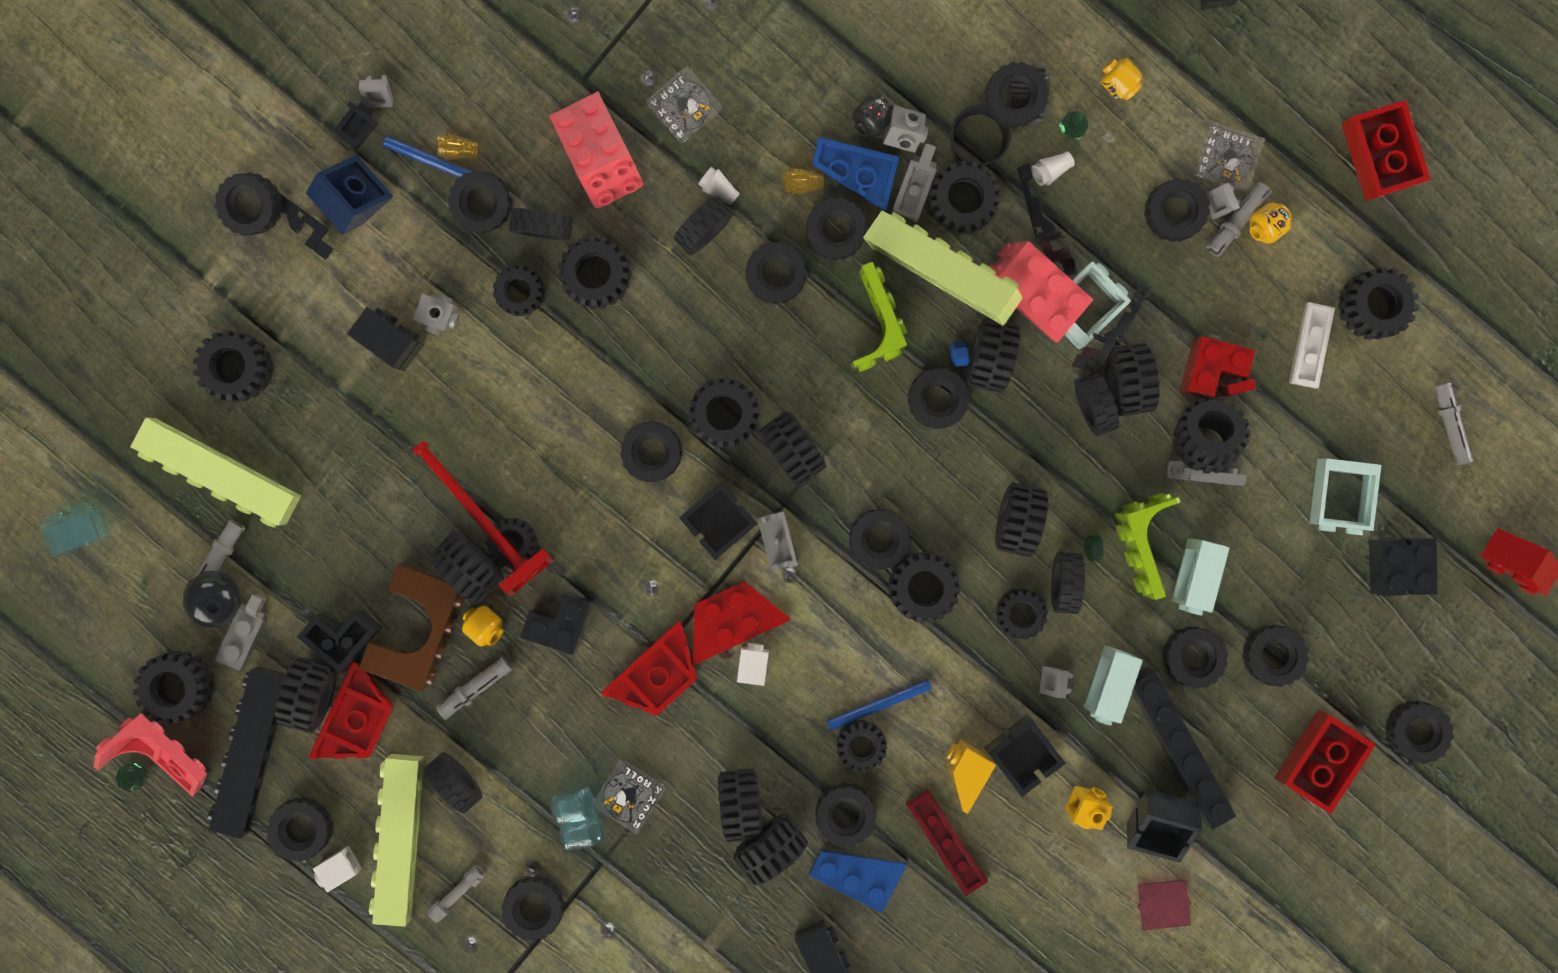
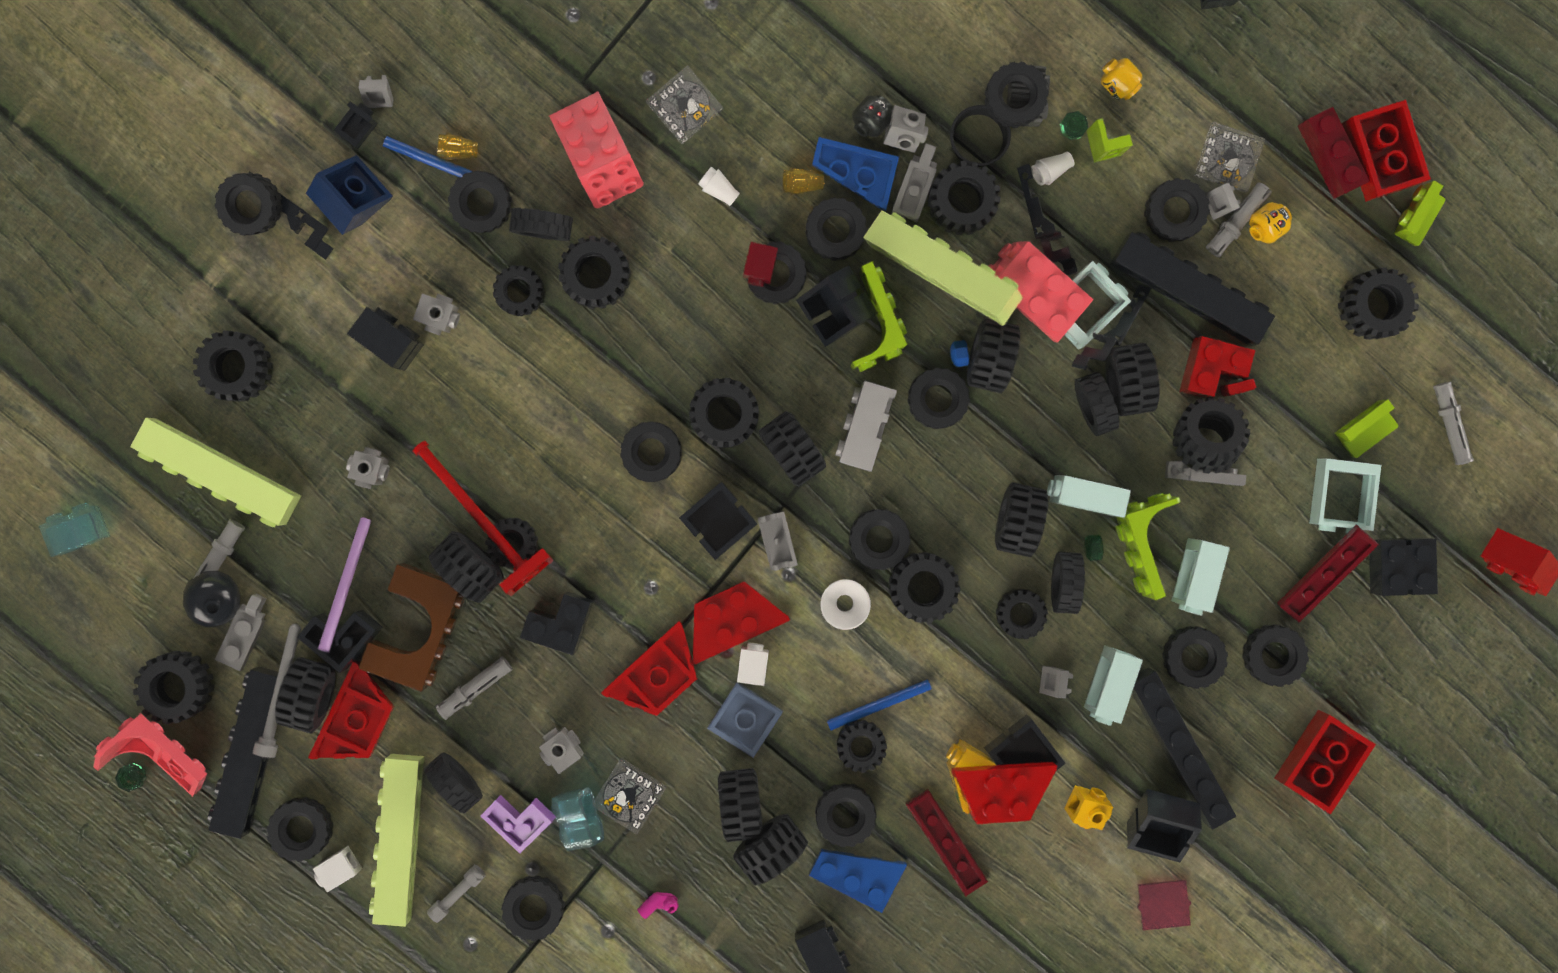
yellow head [462,605,504,647] -> none
black tyre [674,196,734,256] -> none
white tile [1289,302,1335,389] -> none
black tyre [1385,700,1454,764] -> none
none -> light grey piece [253,624,301,758]
none -> lavender piece [318,518,371,652]
none -> light grey brick [346,447,390,489]
none -> medium lavender plate [481,795,556,853]
none -> light grey brick [539,727,584,774]
none -> dark pink arm [637,892,679,919]
none -> sand blue tile [707,682,783,758]
none -> dark red brick [743,242,778,287]
none -> black piece [796,266,878,347]
none -> white piece [820,579,871,630]
none -> light grey wedge [835,381,897,472]
none -> red wing [951,762,1057,824]
none -> light aqua window [1047,475,1131,518]
none -> lime panel [1087,118,1133,163]
none -> black brick [1110,232,1275,347]
none -> dark red tile [1277,524,1379,623]
none -> dark red brick [1298,107,1370,199]
none -> lime panel [1335,399,1398,458]
none -> lime bracket [1393,181,1445,246]

